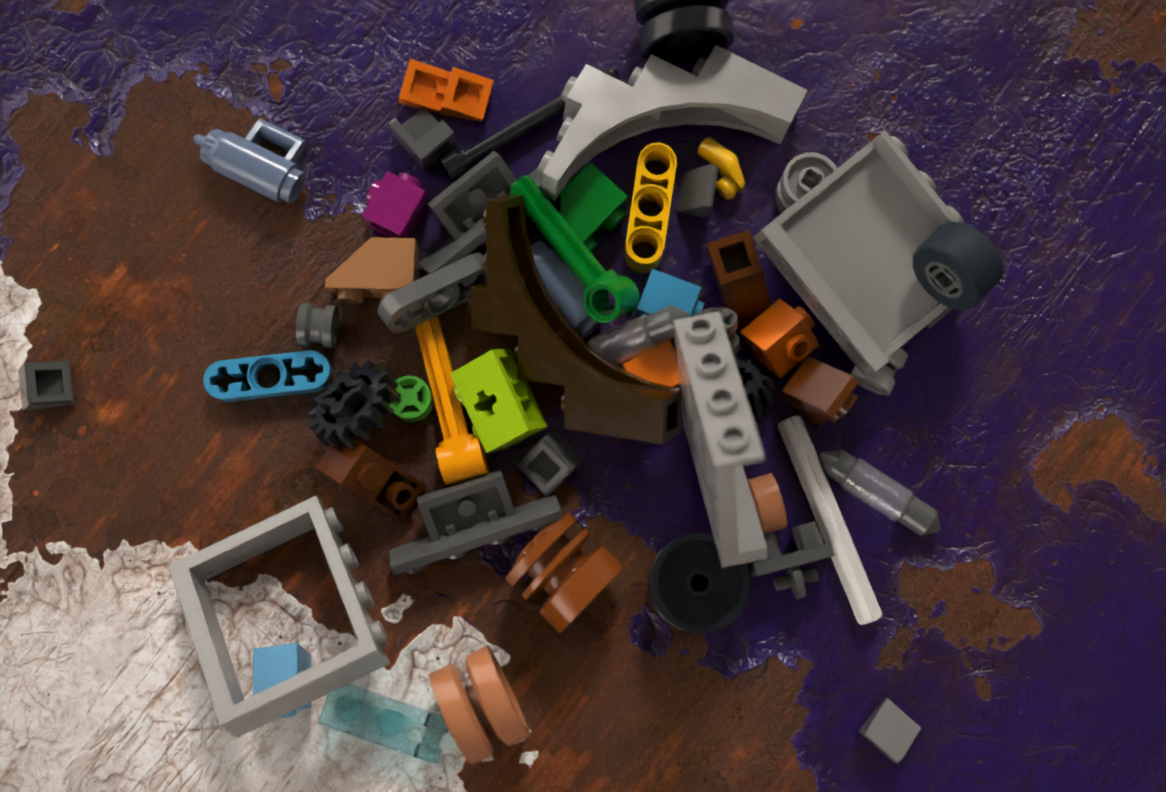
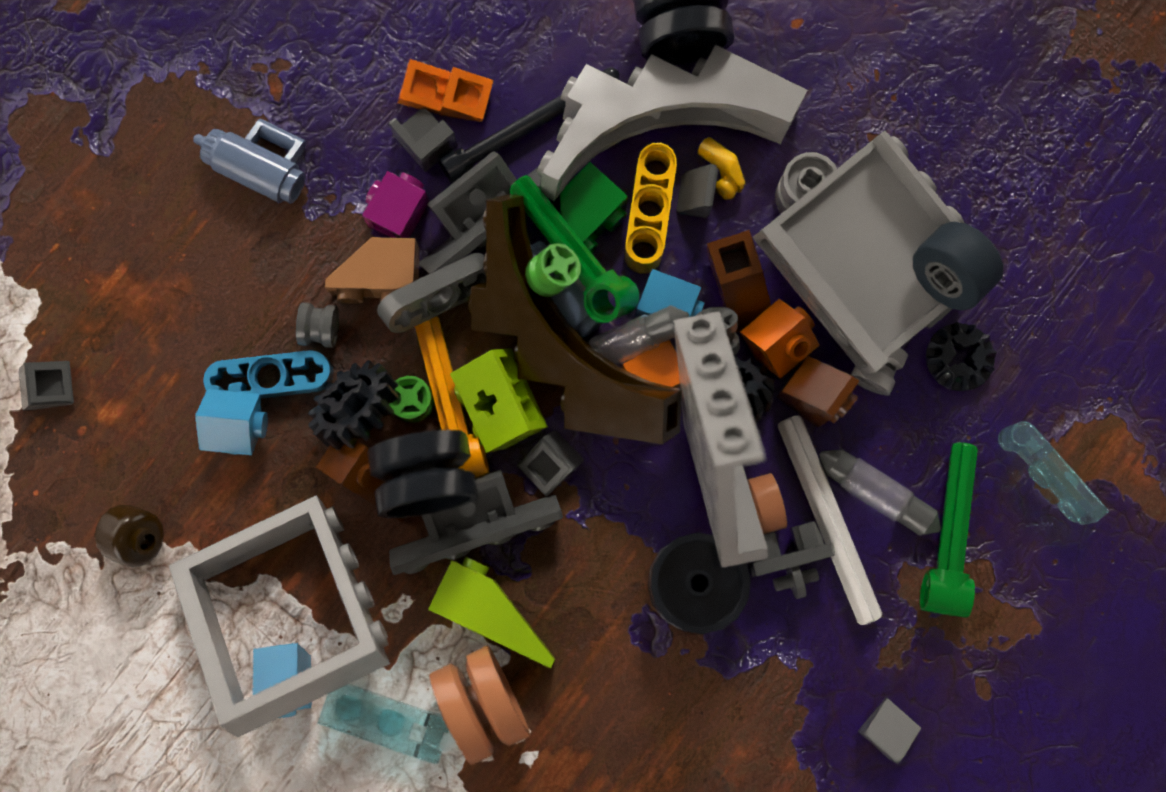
dark orange wheel [505,512,625,634] -> none
none -> dark brown head [94,505,164,567]
none -> dark azure brick [195,389,268,455]
none -> black wheel [367,430,478,518]
none -> lime slope [428,557,555,668]
none -> bright green wheel [525,243,581,297]
none -> green axle [920,442,978,618]
none -> black gear [926,322,997,391]
none -> clear light blue plate [998,421,1109,525]

